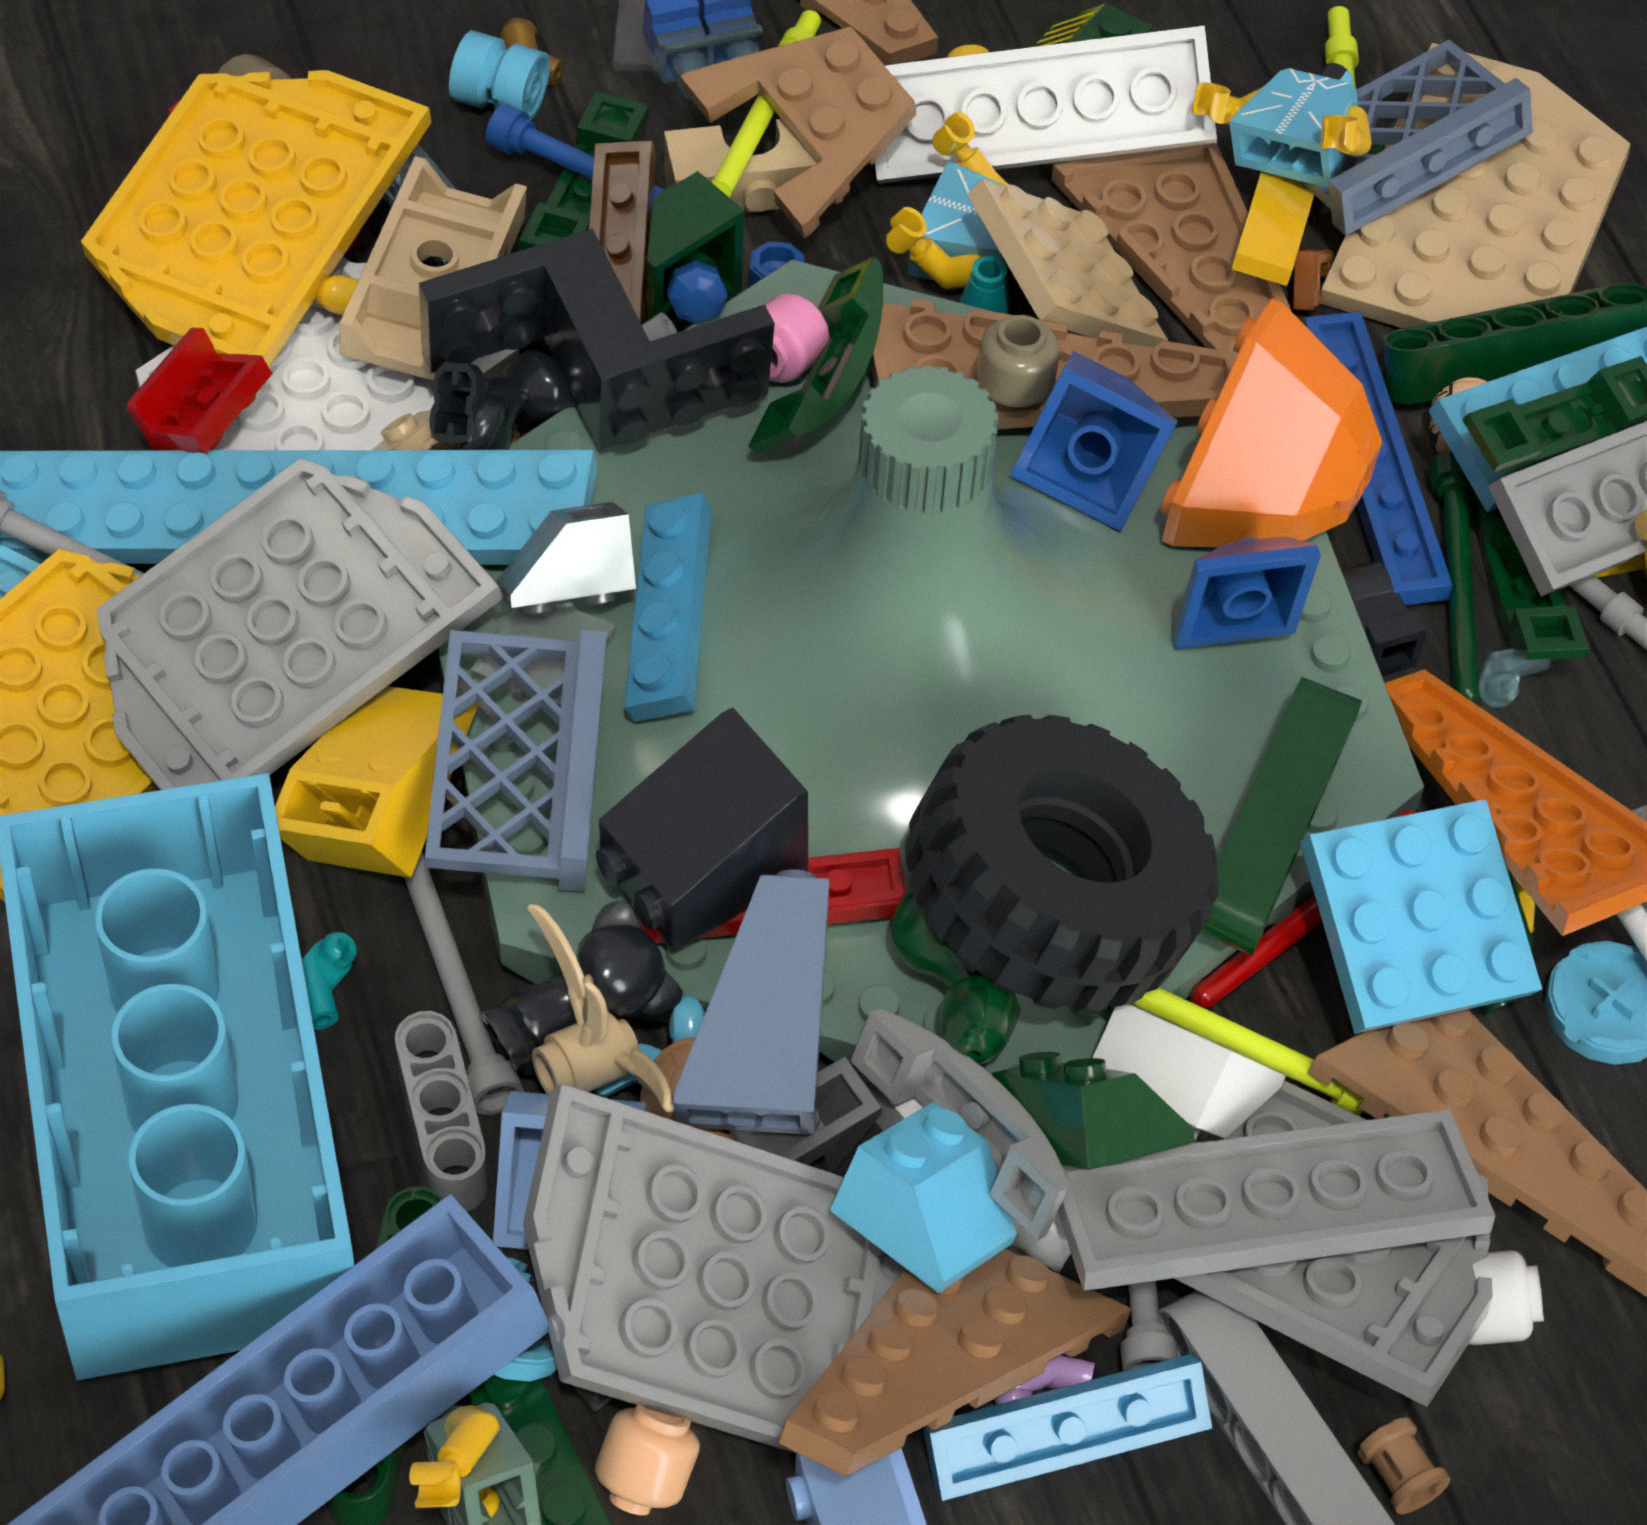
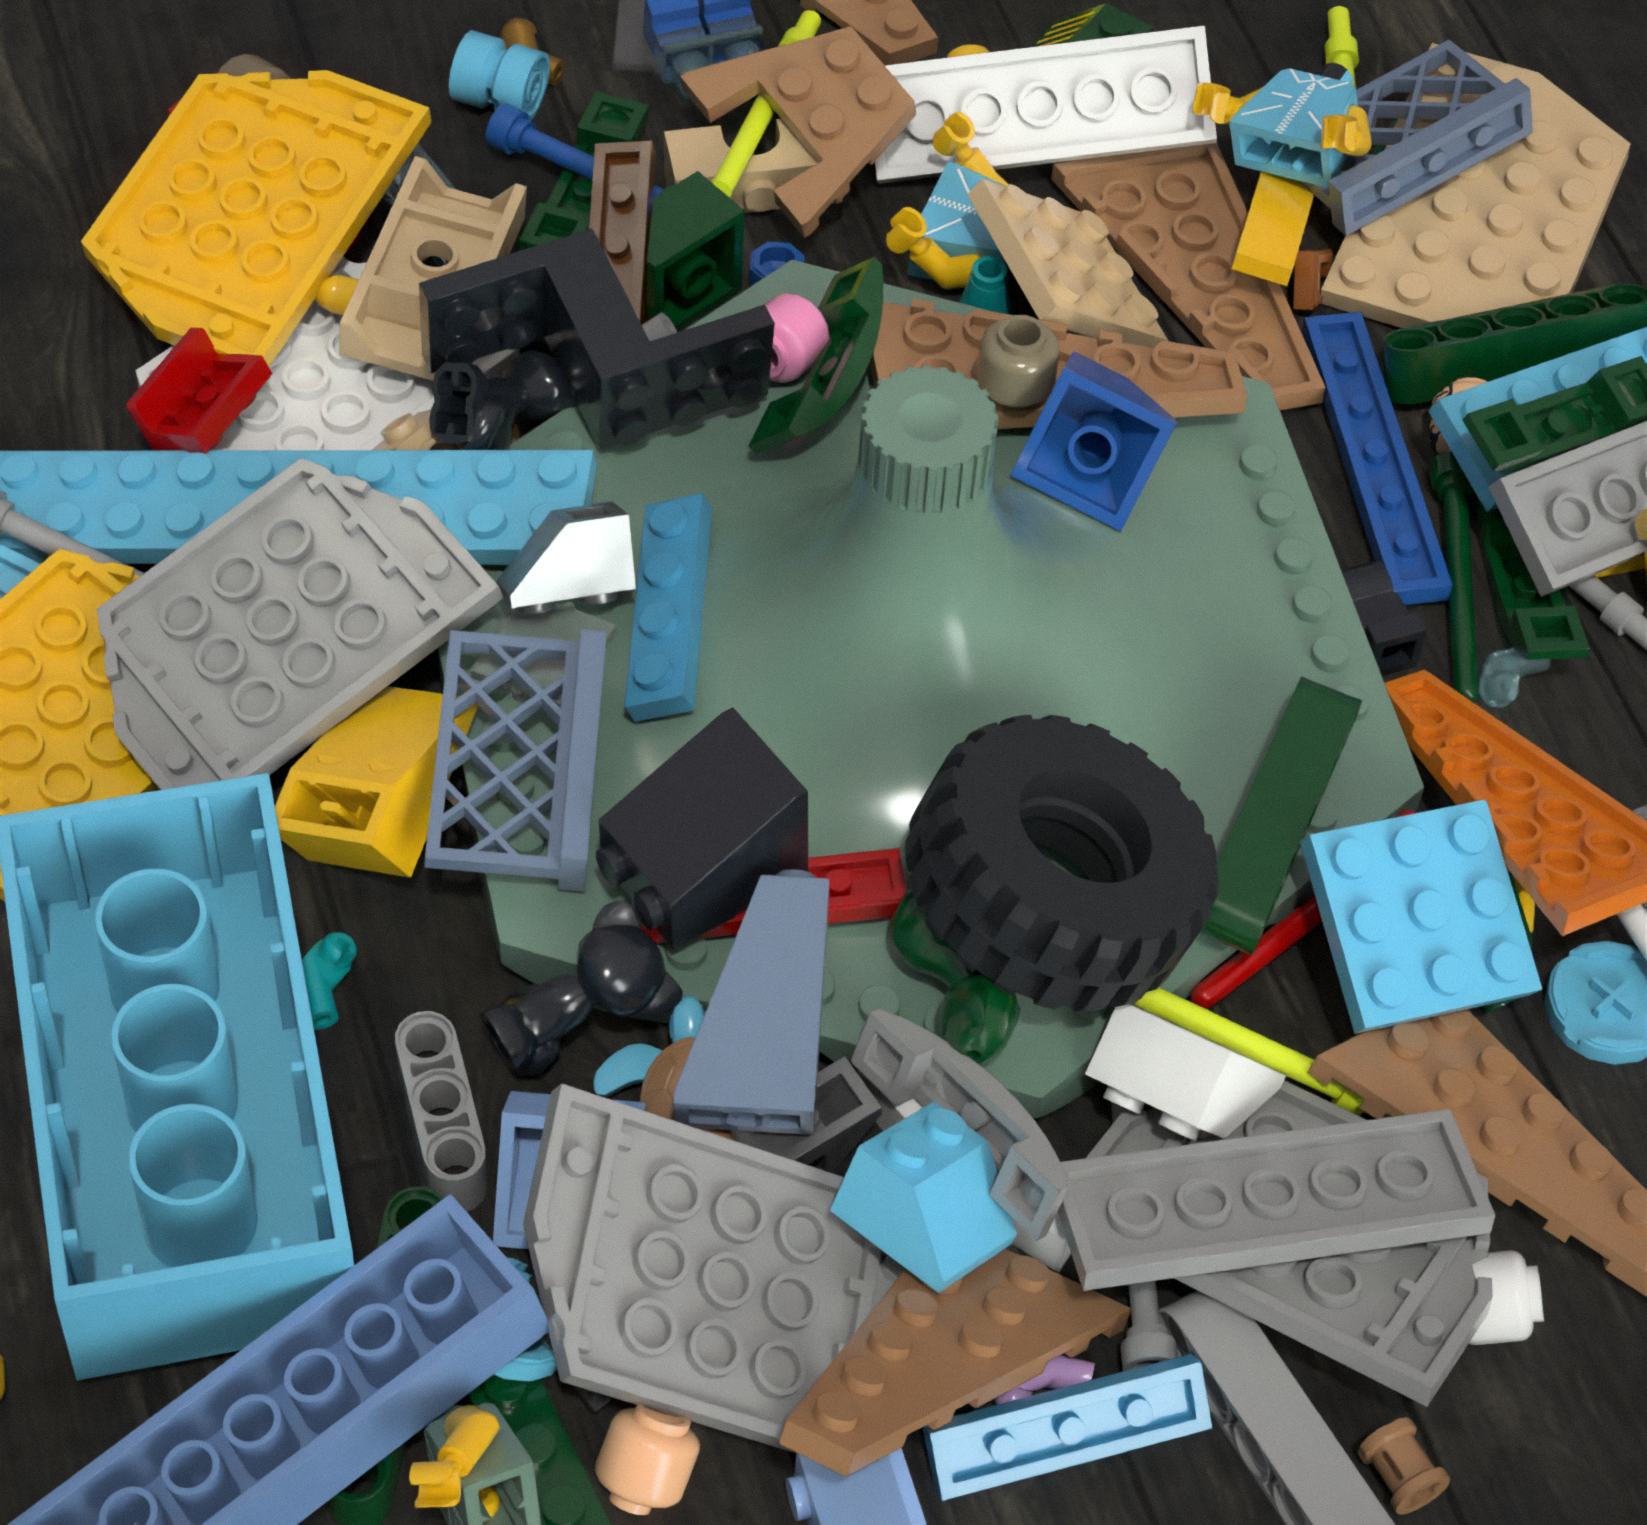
light grey piece [404,851,524,1115] -> none
tan plant [528,904,674,1112] -> none
blue tile [666,261,728,325] -> none
dark green slope [992,1052,1195,1170] -> none
orange brick [1160,298,1383,547] -> none
blue slope [1172,536,1321,649] -> none

